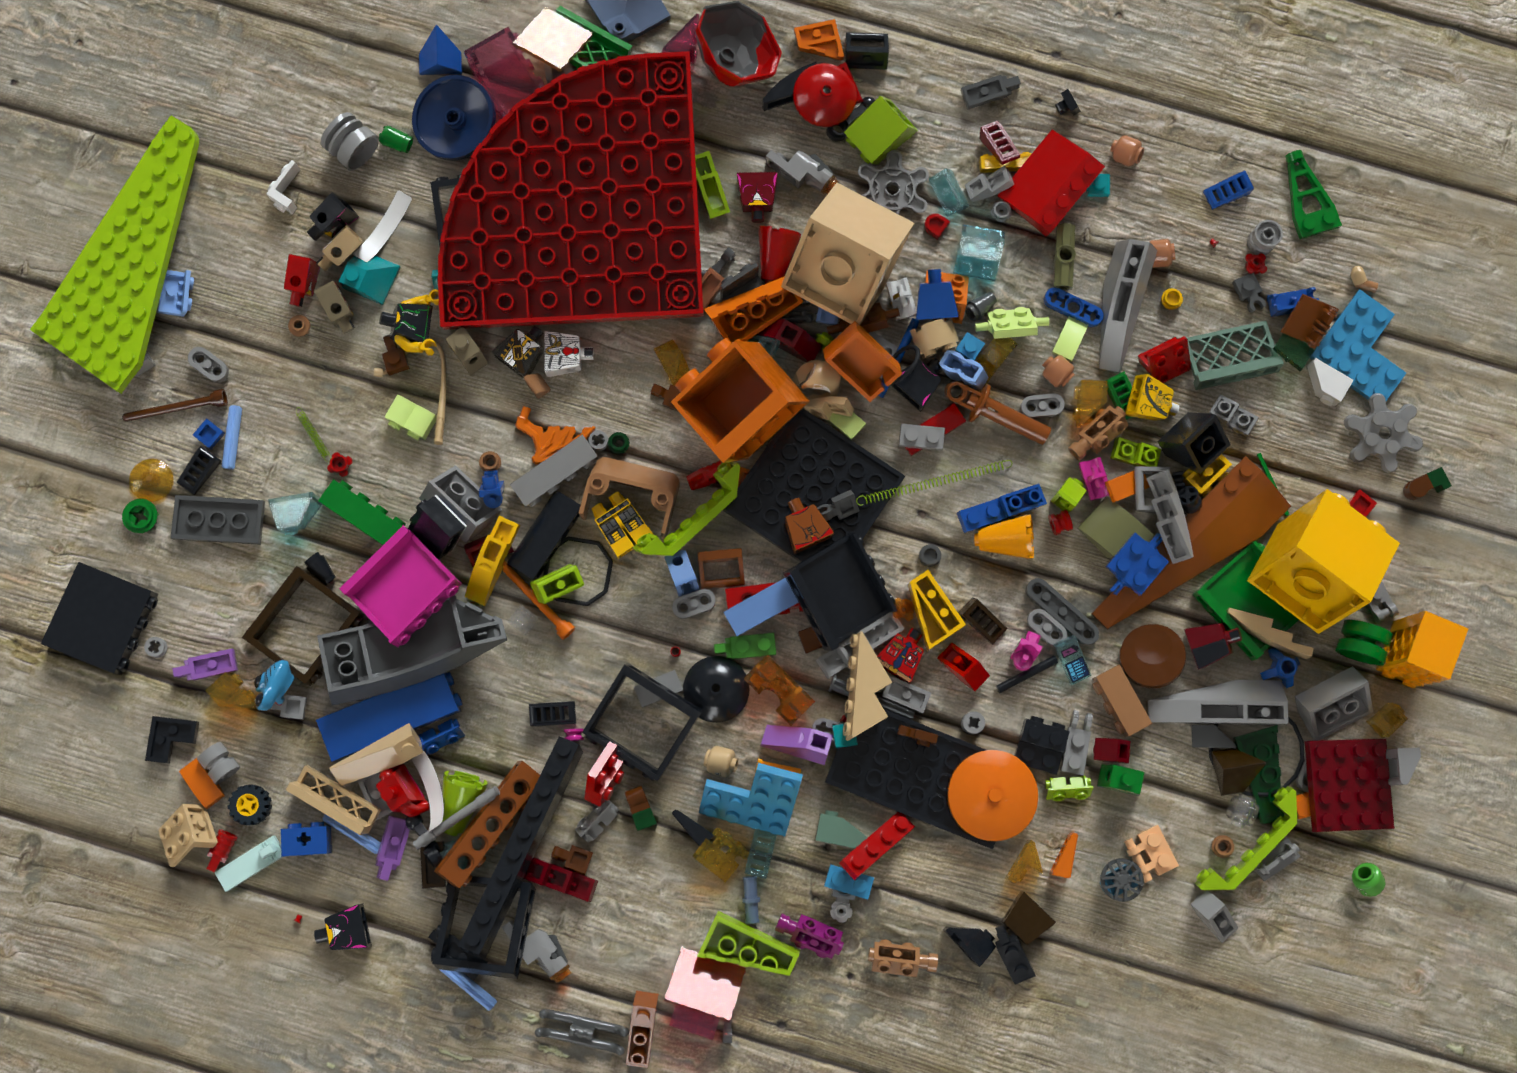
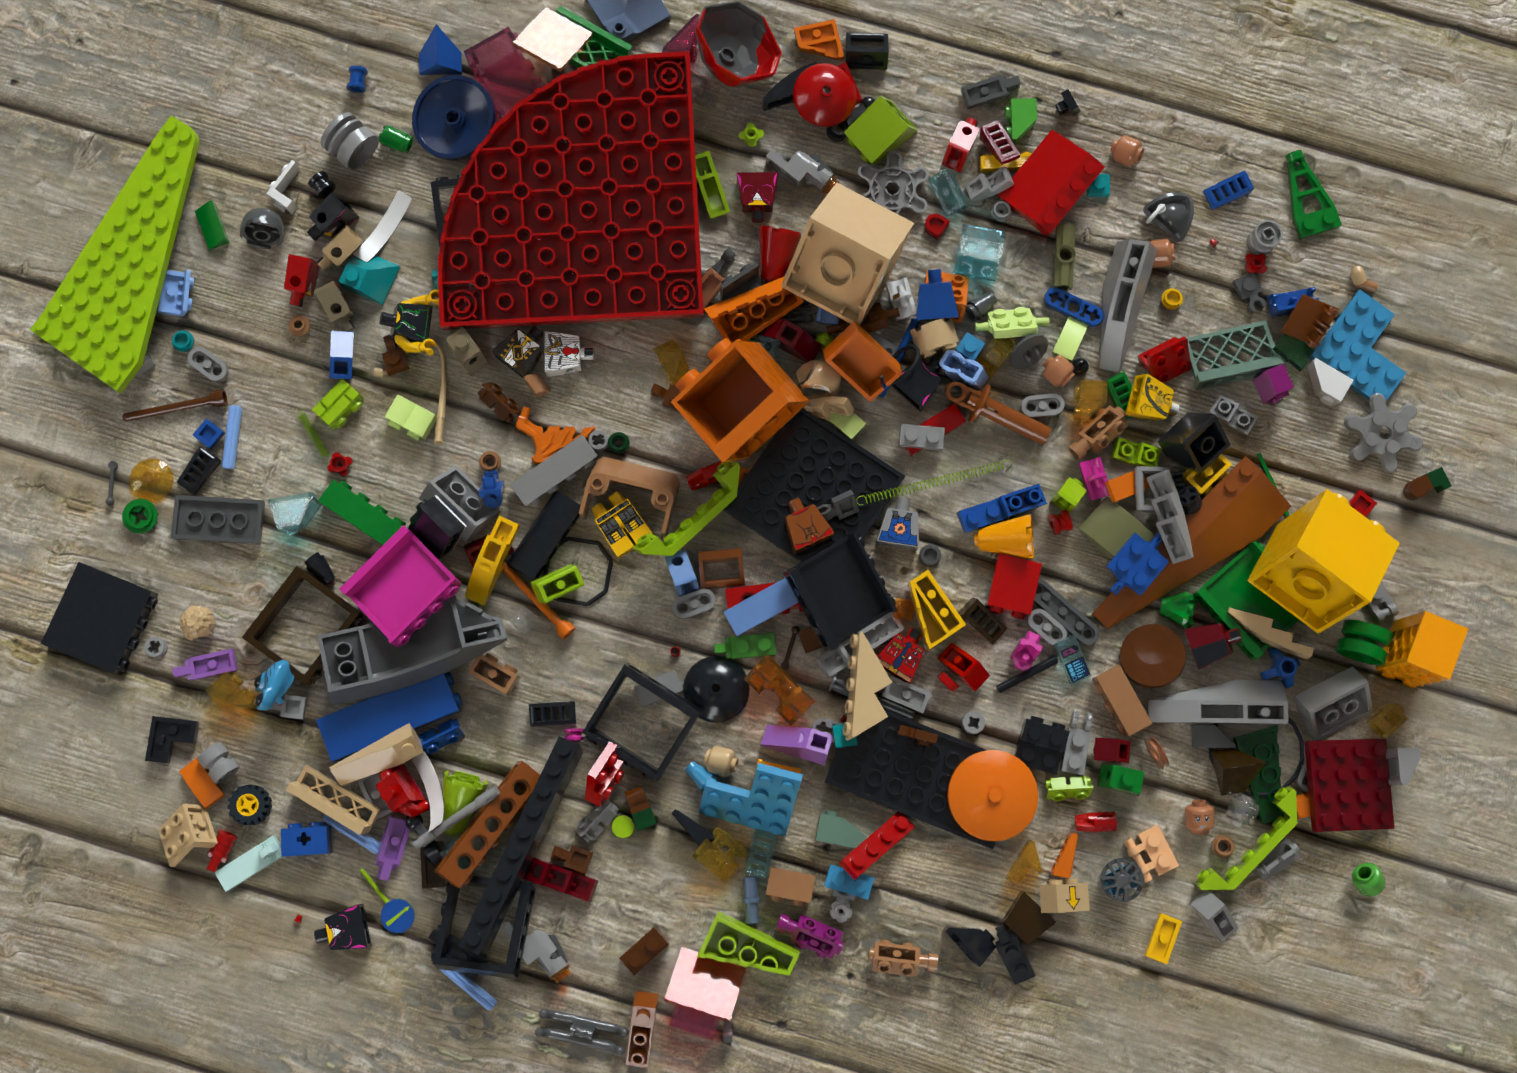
none -> dark grey hinge [105,461,118,506]
none -> teal plate [172,330,194,352]
none -> tan piece [179,605,216,641]
none -> green slope [195,200,230,250]
none -> dark grey cylinder [240,208,284,249]
none -> black wheel [308,171,336,198]
none -> lime brick [312,379,364,430]
none -> slope [329,330,354,379]
none -> blue bush [346,66,368,93]
none -> blue piece [360,868,415,933]
none -> medium nougat brick [468,653,521,696]
none -> reddish brown hinge [478,382,521,423]
none -> lime tile [612,815,635,838]
none -> reddish brown brick [619,926,670,976]
none -> dark azure cone [685,761,719,791]
none -> lime plate [739,122,764,147]
none -> medium nougat brick [765,867,815,907]
none -> dark brown hinge [781,626,800,670]
none -> torso [876,497,919,551]
none -> red tile [937,671,960,692]
none -> red torso [941,118,979,173]
none -> red panel [985,553,1042,619]
none -> bright green slope [1005,98,1037,145]
none -> dark grey piece [1009,334,1048,369]
none -> tan brick [1039,878,1090,913]
none -> black hinge [1072,358,1089,377]
none -> red hinge [1075,811,1117,833]
none -> dark grey hat [1143,192,1194,242]
none -> yellow plate [1144,913,1182,964]
none -> nougat piece [1145,736,1169,769]
none -> green rock [1160,591,1197,629]
none -> nougat head [1185,799,1215,834]
none -> magenta brick [1253,364,1294,406]

